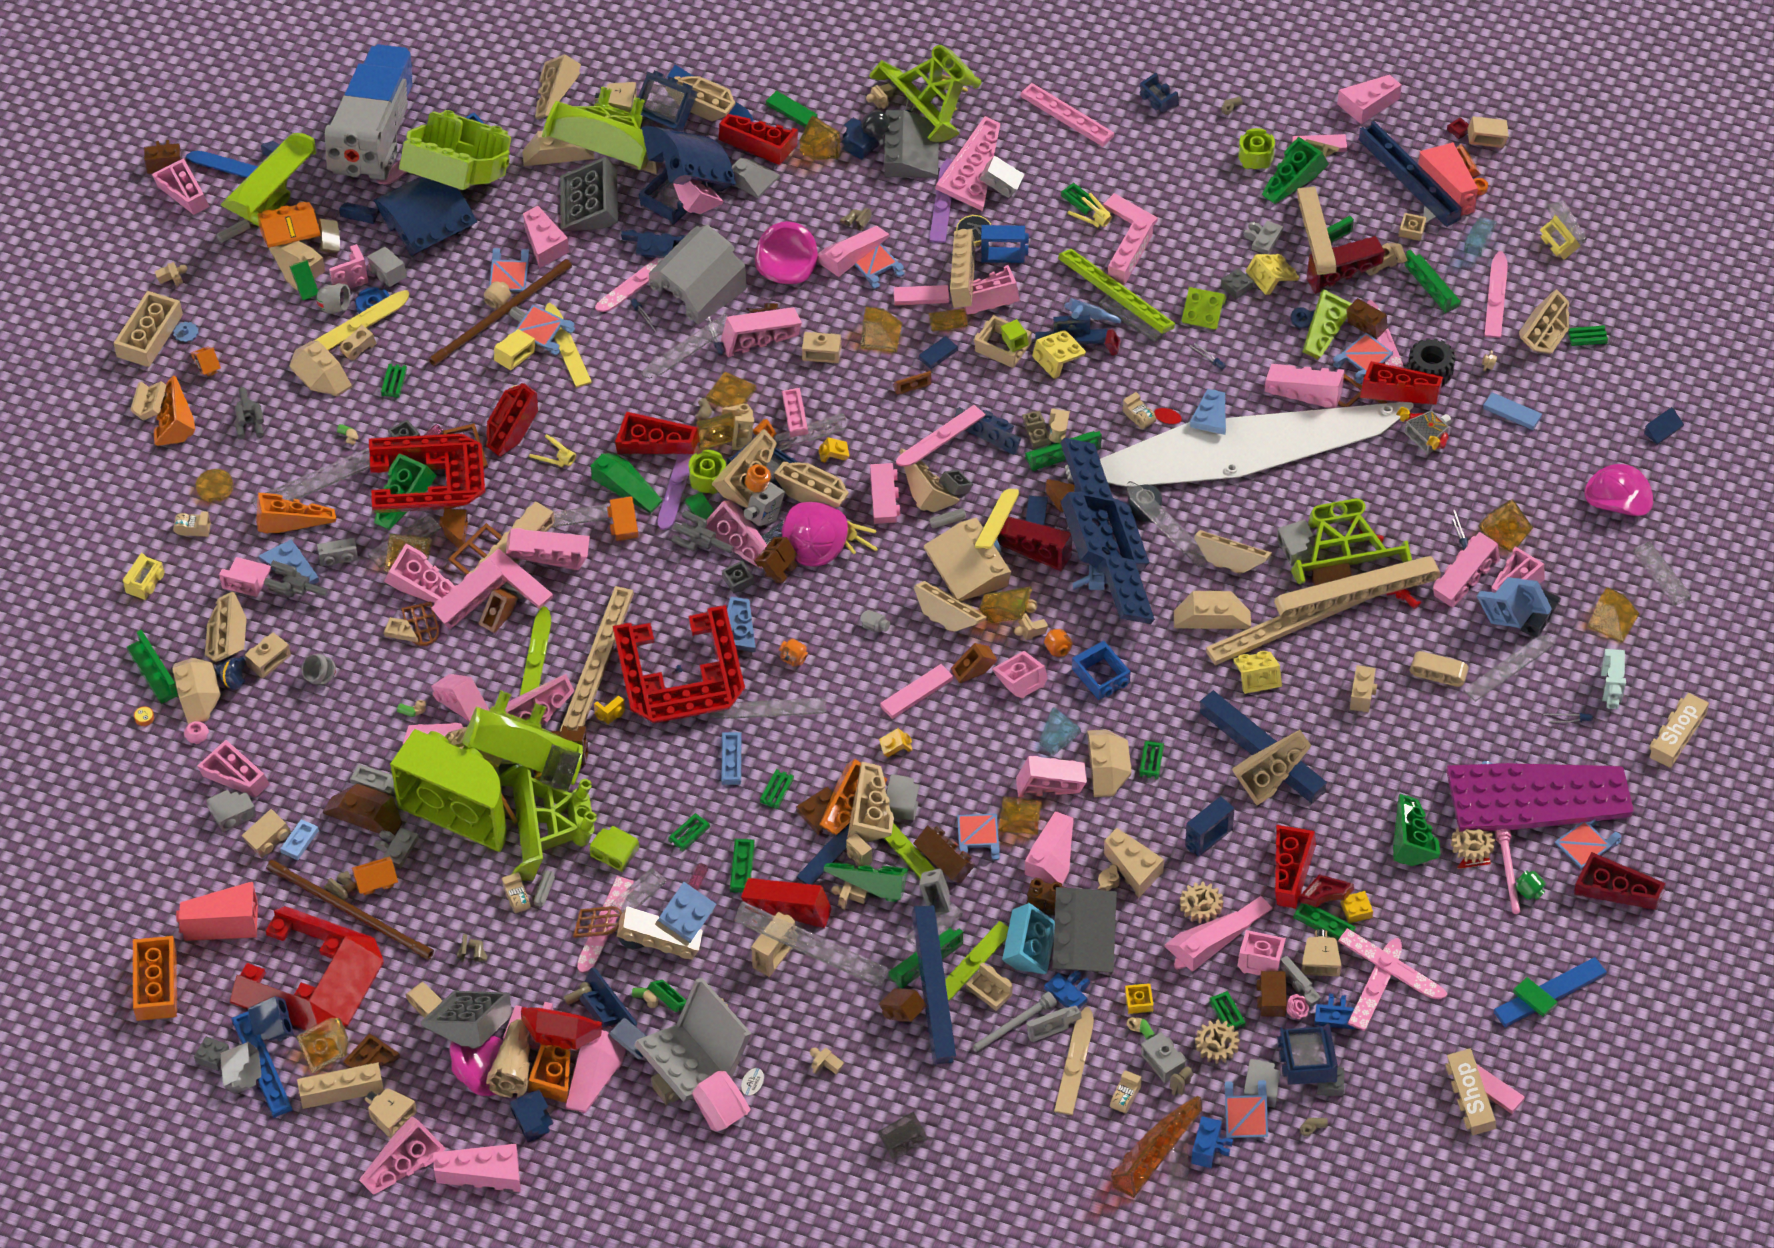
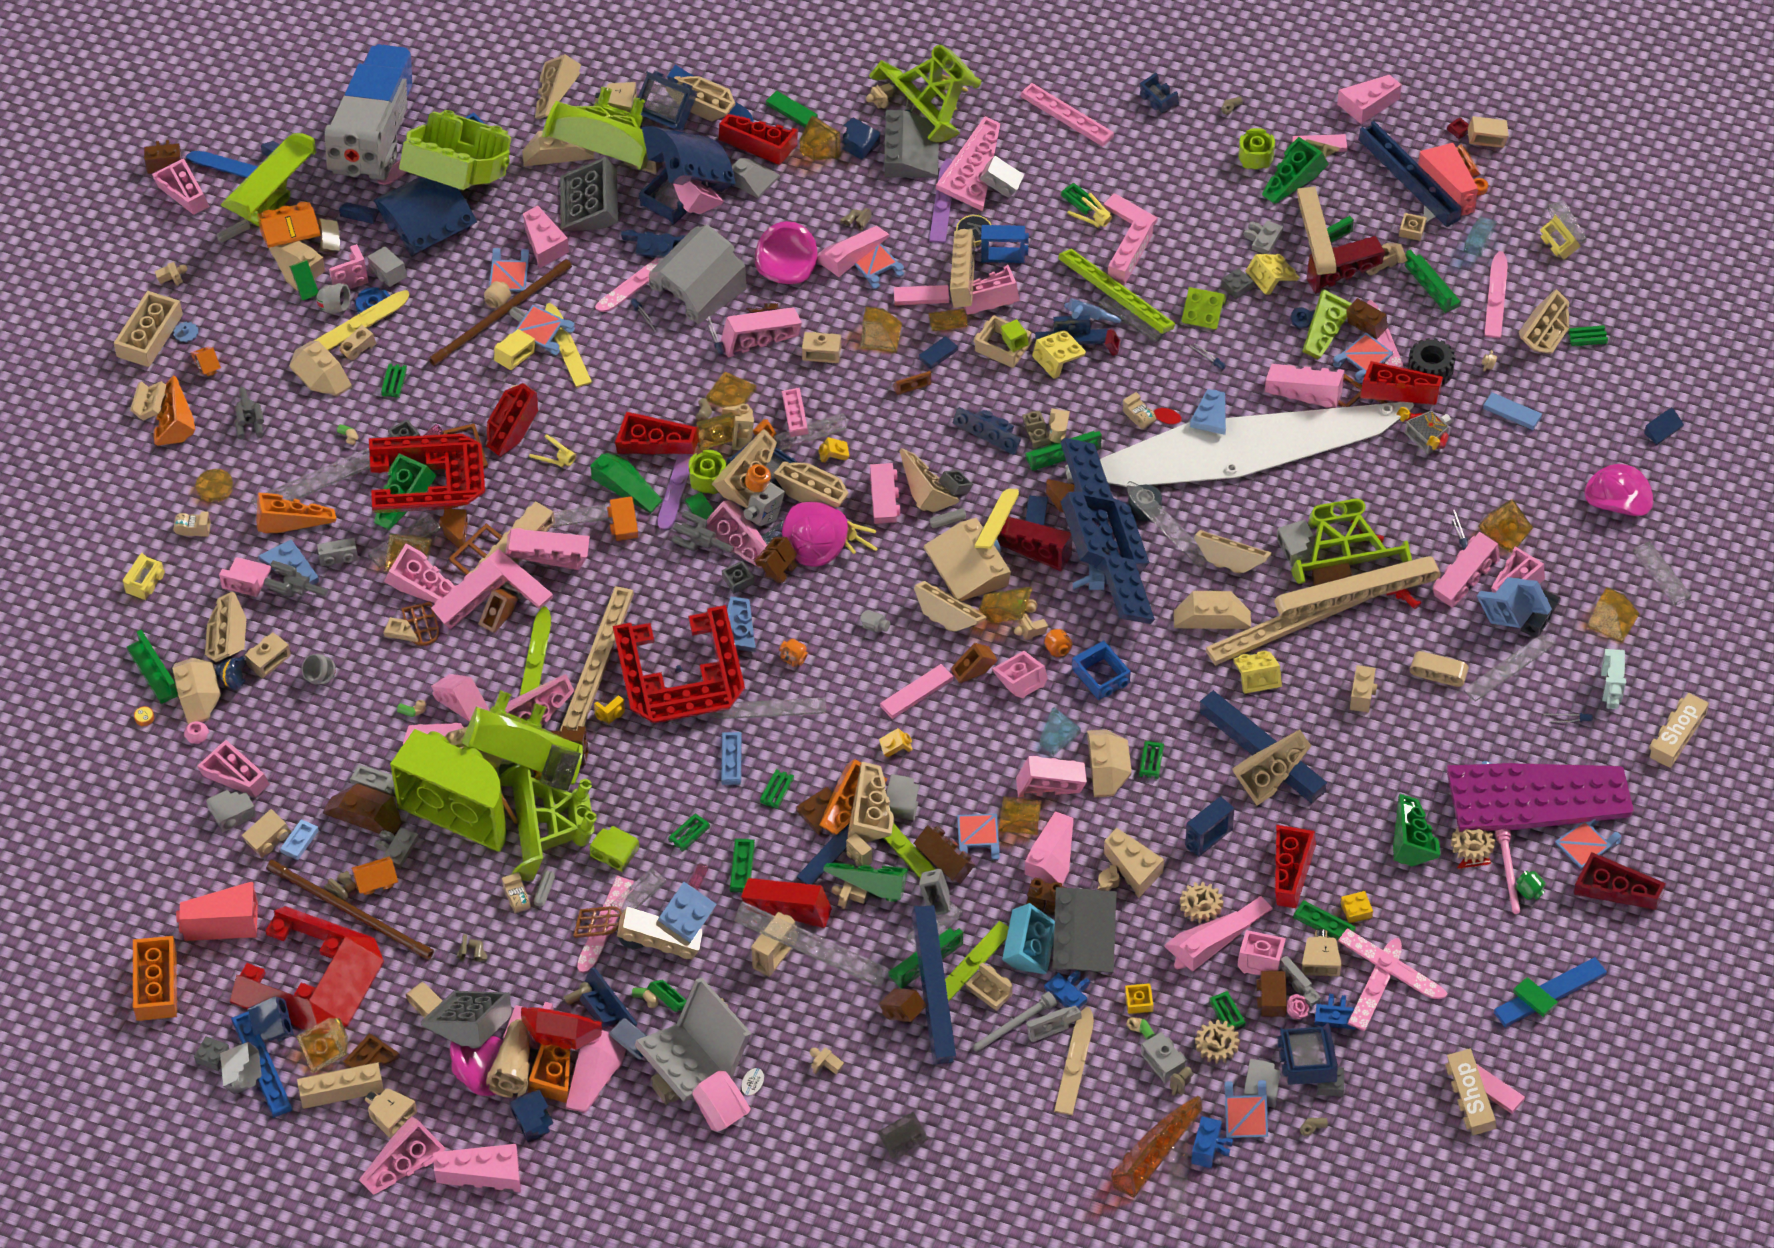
clear piece [641,313,729,379] -> none
black hair [860,110,890,145] -> none
bright pink piece [896,405,985,467] -> none
tan leg [1110,1070,1141,1113] -> none
dark red tile [1299,874,1354,907] -> none

